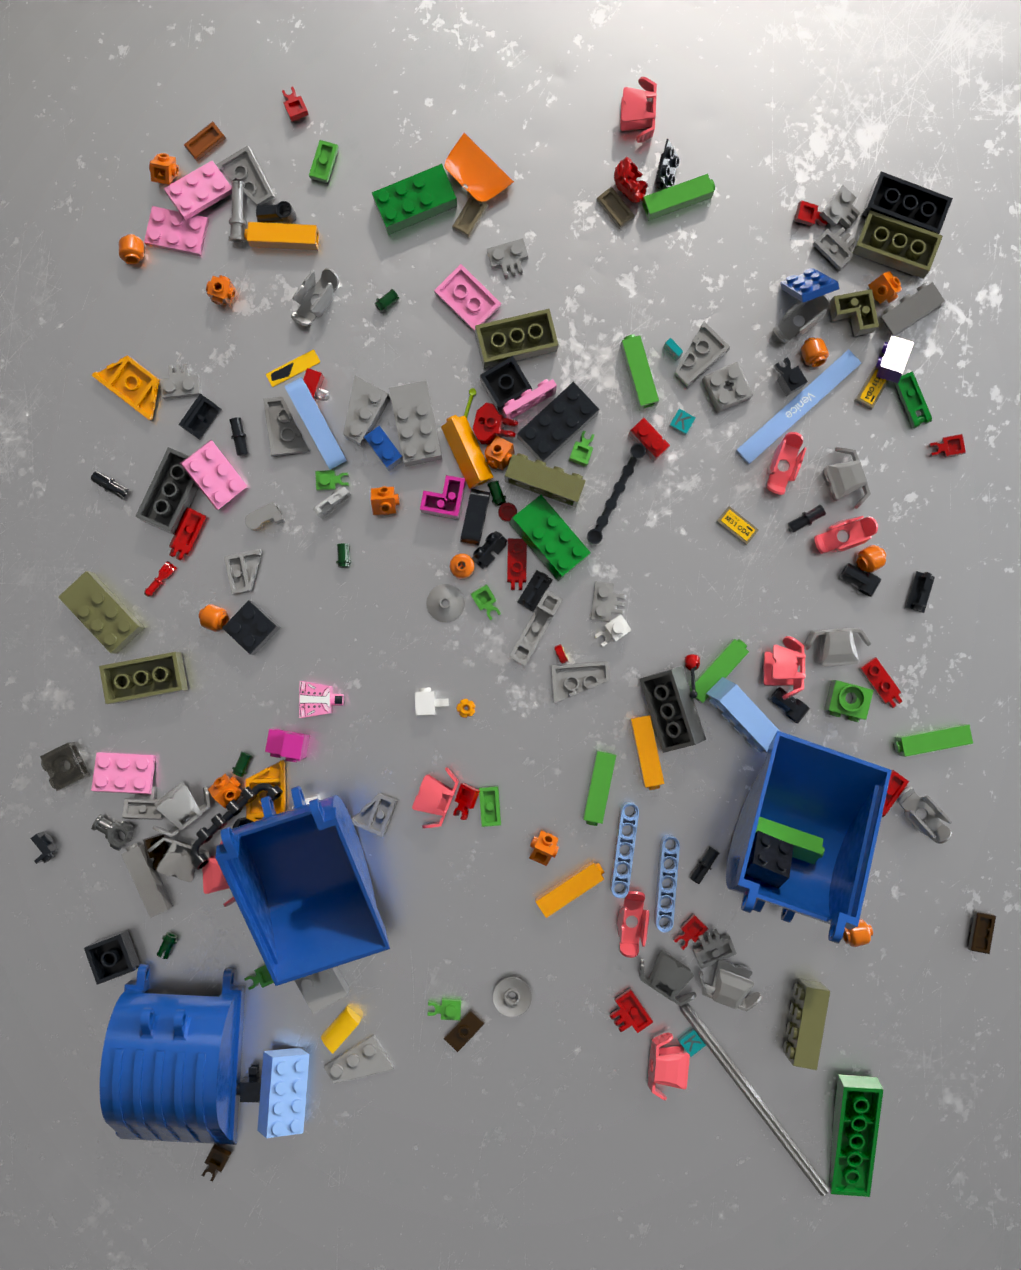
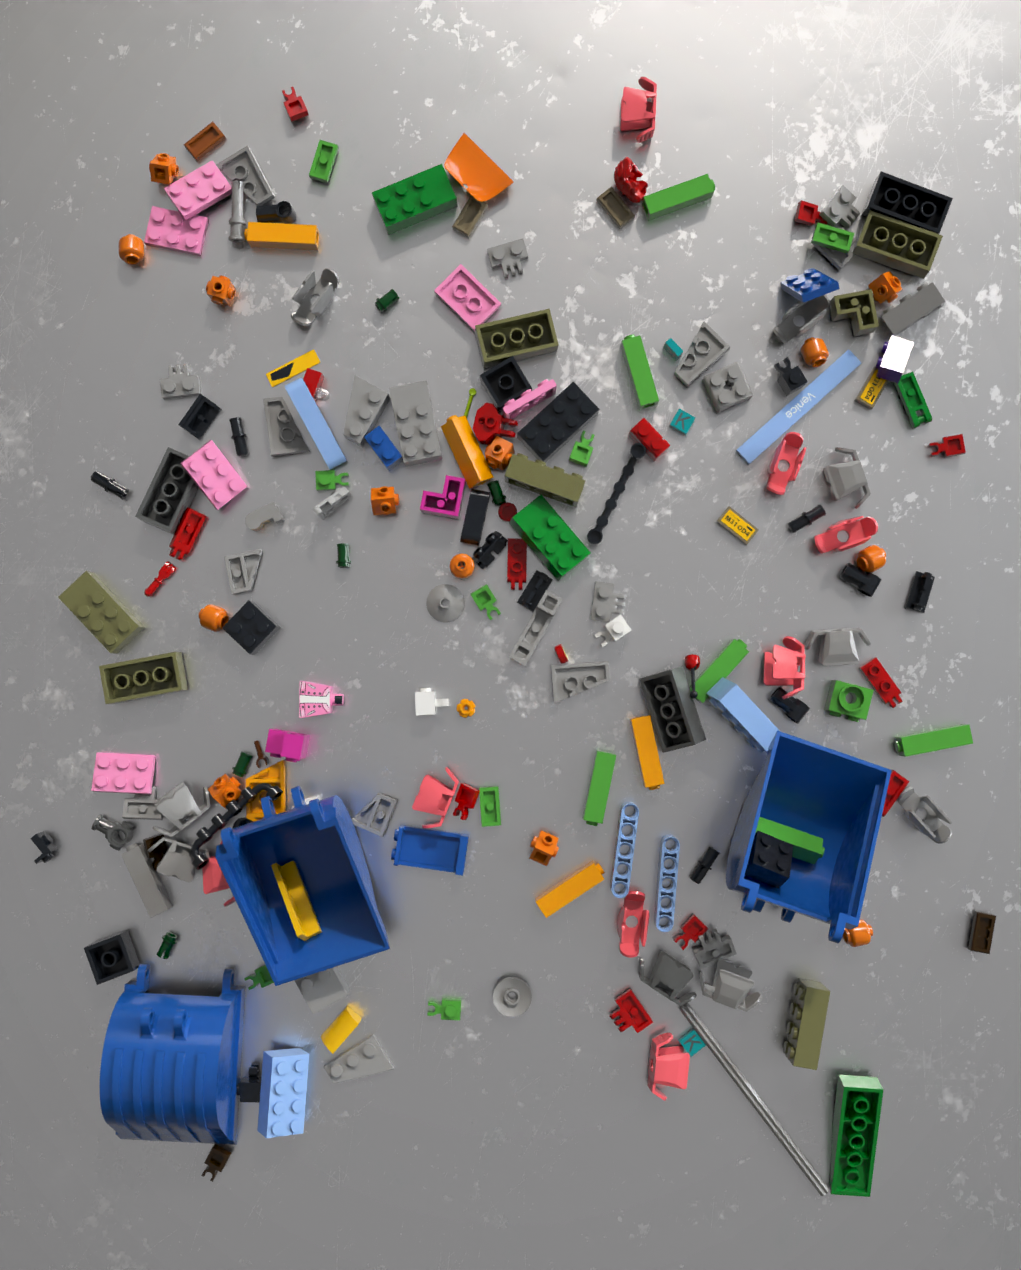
clear smoke brick [40,742,91,791] -> none
light orange wing [91,356,160,420] -> none
dark brown plate [444,1009,485,1052] -> none
black hinge [654,139,680,190] -> none
none -> reddish brown hand [254,741,269,768]
none -> yellow fence [271,860,322,941]
none -> blue panel [391,825,469,876]
none -> bright green plate [811,222,854,253]

